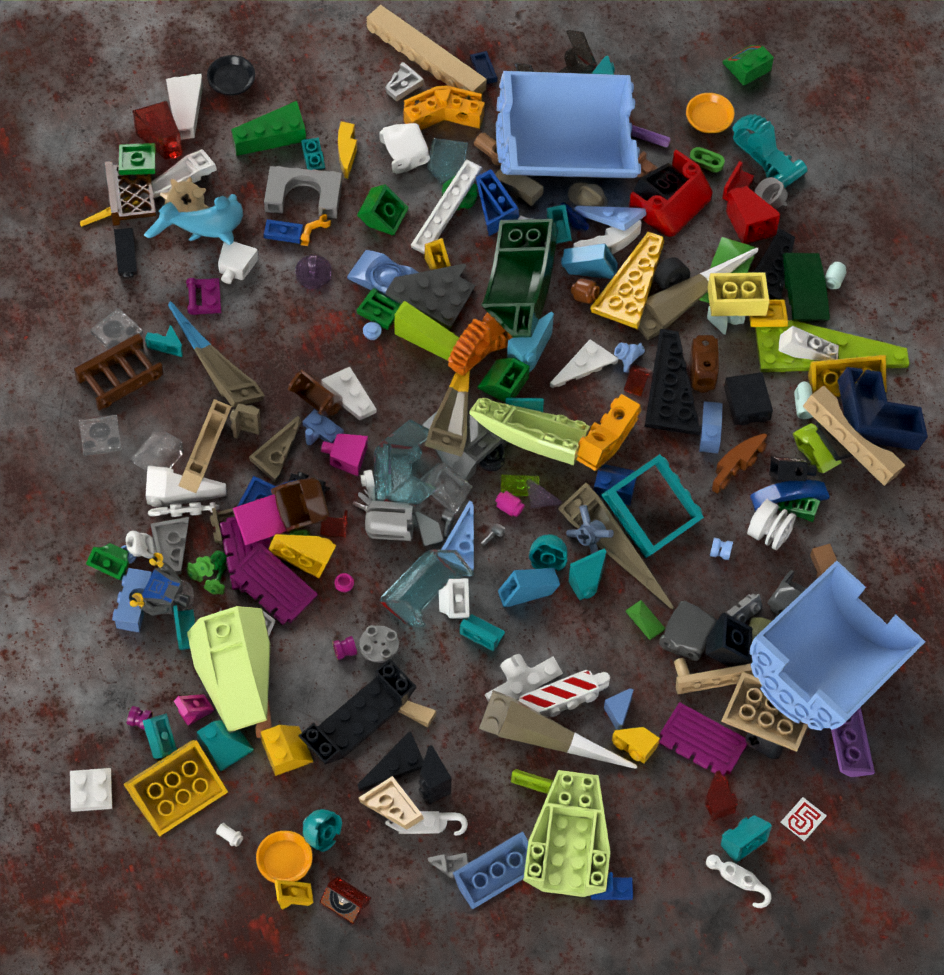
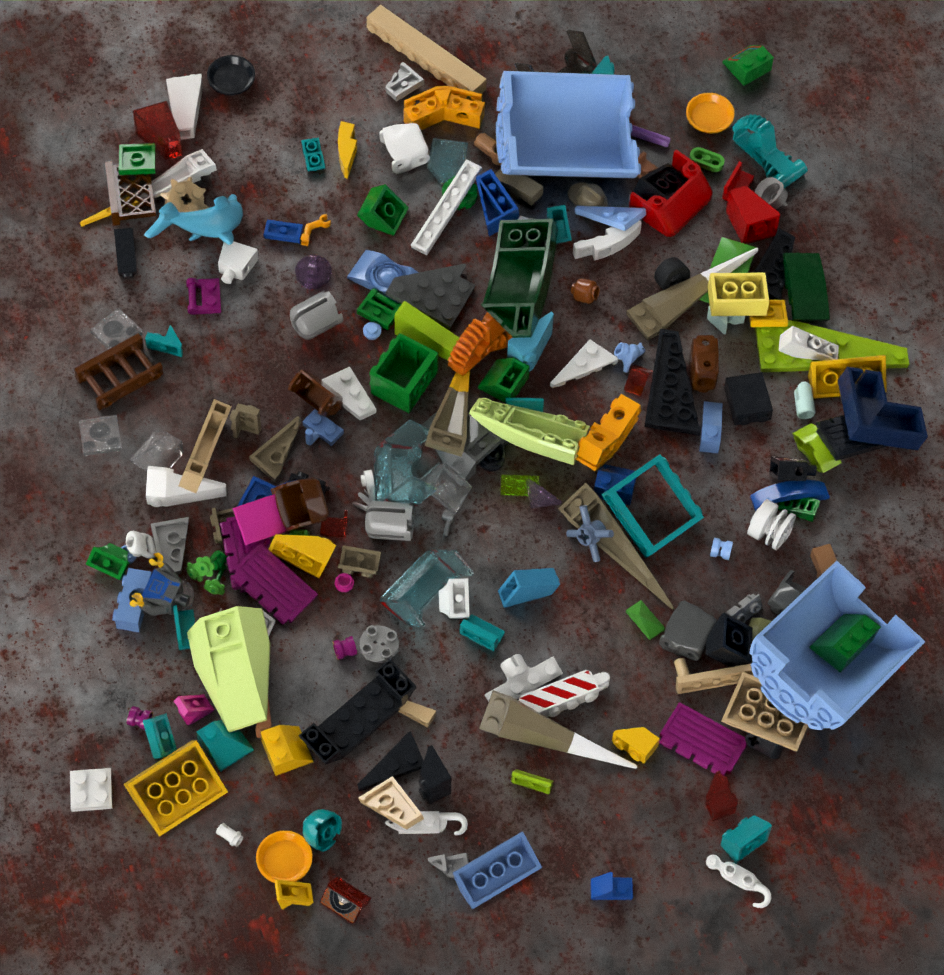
white piece [148,502,220,517] -> none
dark tan plate [168,301,265,407] -> none
green wedge [231,101,306,156] -> none
light grey arch [264,166,342,219] -> none
dark pink torso [321,434,368,476] -> none
light grey slope [414,512,443,546] -> none
yellow slope [425,238,451,270] -> none
light blue wing [440,501,474,572] -> none
dark blue tile [470,51,498,84] -> none
flat silver hand [481,524,505,546] -> none
dark pink brick [495,491,525,518] -> none
yellowish green wedge [523,770,610,897] -> none
teal cylinder [529,534,568,572] -> none
clear blue cylinder [560,202,590,231] -> none
dark azure slope [561,243,618,279] -> none
teal slope [568,548,606,600] -> none
yellow wing [590,232,664,329] -> none
medium blue slope [604,689,634,730] -> none
dark orange slope [712,433,768,494] -> none
white sticker [780,797,826,841] -> none
tan arch [803,386,905,486] -> none
light aqua brick [825,262,846,289] -> none
medium lavender slope [831,707,875,777] -> none
none -> light grey cylinder [290,290,343,340]
none -> dark tan bracket [338,545,382,578]
none -> green container [369,333,439,413]
none -> green slope [810,614,881,673]

